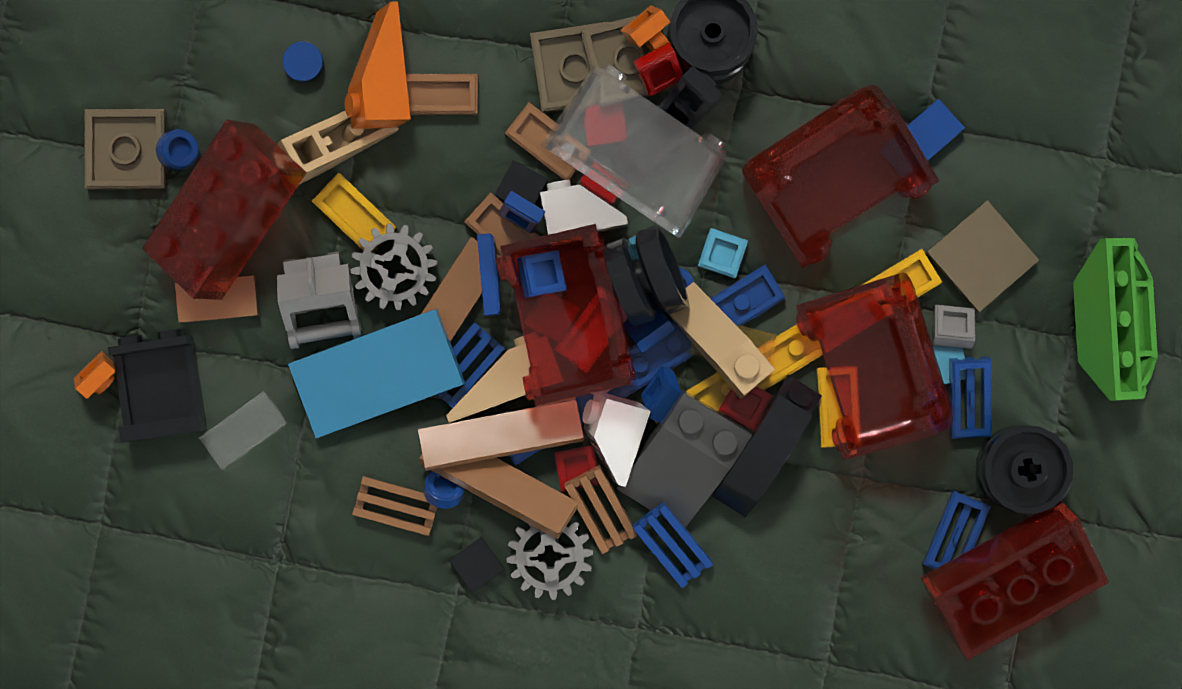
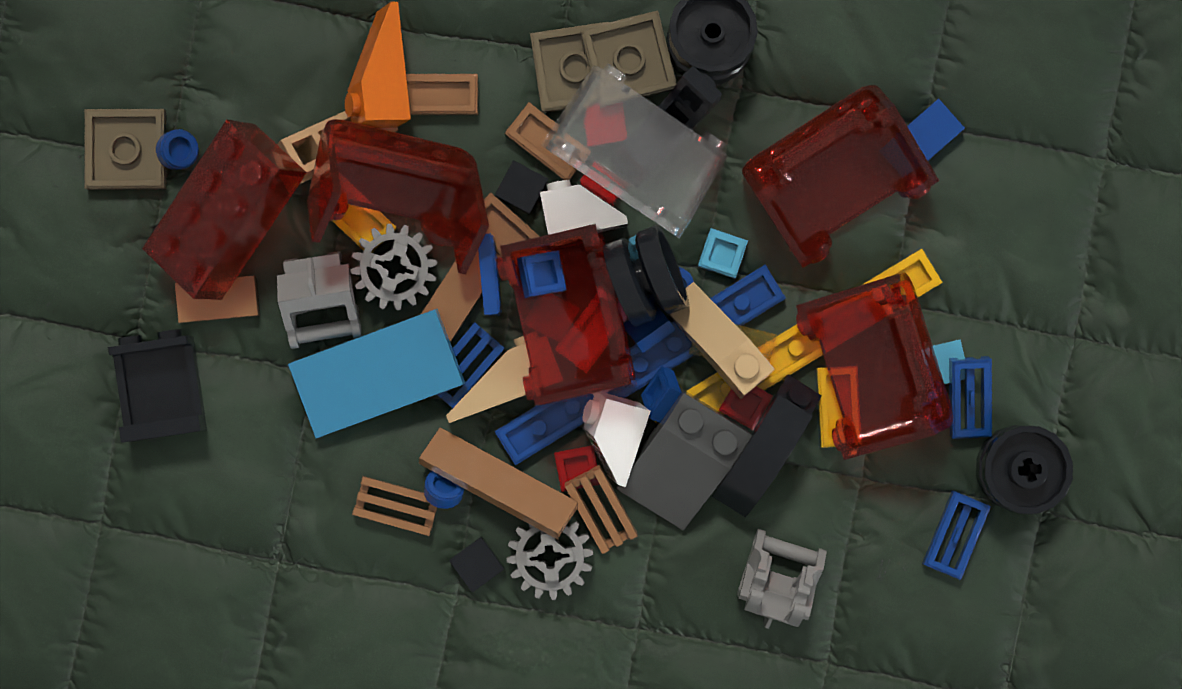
orange plate [73,351,116,399] -> none
clear tile [199,391,288,470] -> none
blue tile [283,41,324,83] -> none
tile [418,400,584,471] -> none
blue tile [499,191,546,233] -> none
orange tile [620,5,671,51] -> none
blue tile [632,501,713,588] -> none
red tile [633,43,684,97] -> none
clear red brick [920,501,1109,661] -> none
dark tan tile [926,200,1039,313] -> none
light grey tile [933,305,975,349] -> none
bright green wedge [1073,238,1158,401] -> none
none -> clear red windscreen [307,119,489,275]
none -> light grey piece [737,529,827,629]

